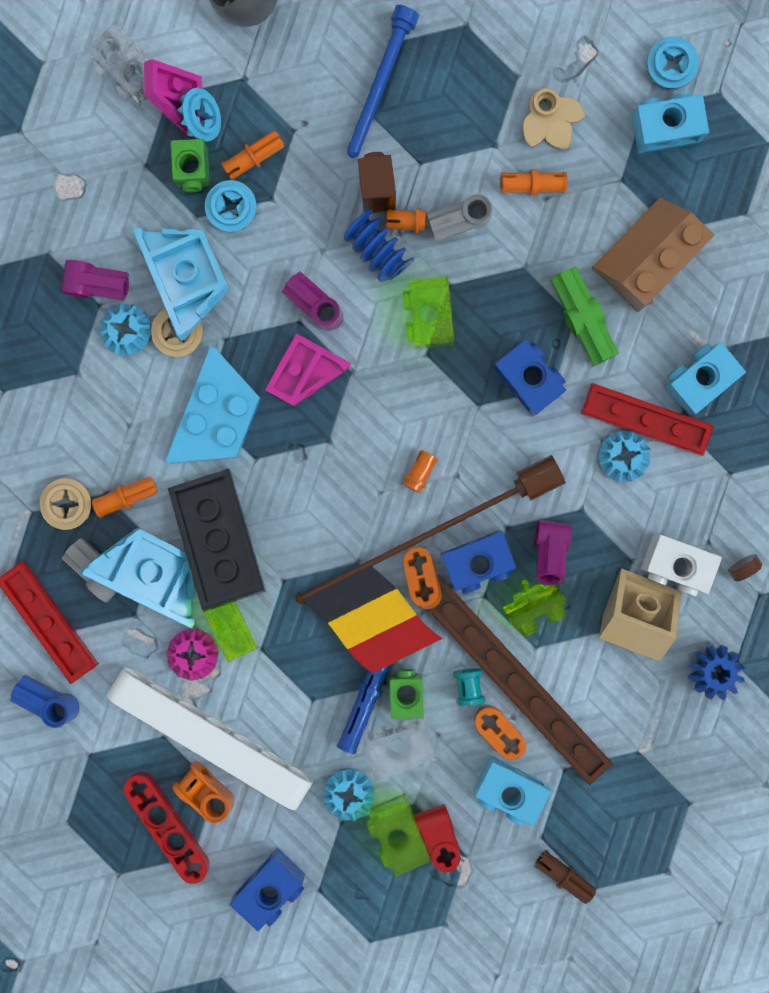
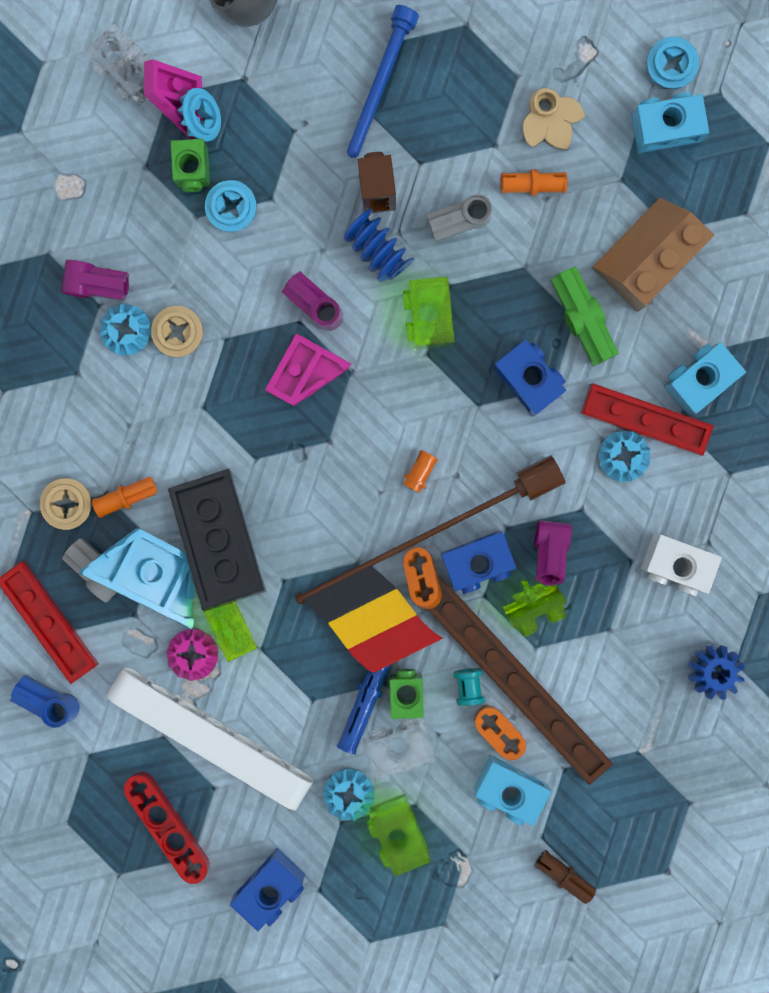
medium azure wing [133,228,229,341] -> none
medium azure wing [165,346,261,464] -> none
orange piece [172,761,235,823] -> none
orange axle [221,131,284,180] -> none
orange pin [386,208,427,234] -> none
red piece [414,804,461,873] -> none
tan slope [599,569,681,662] -> none
reddish brown tile [728,554,763,582] -> none

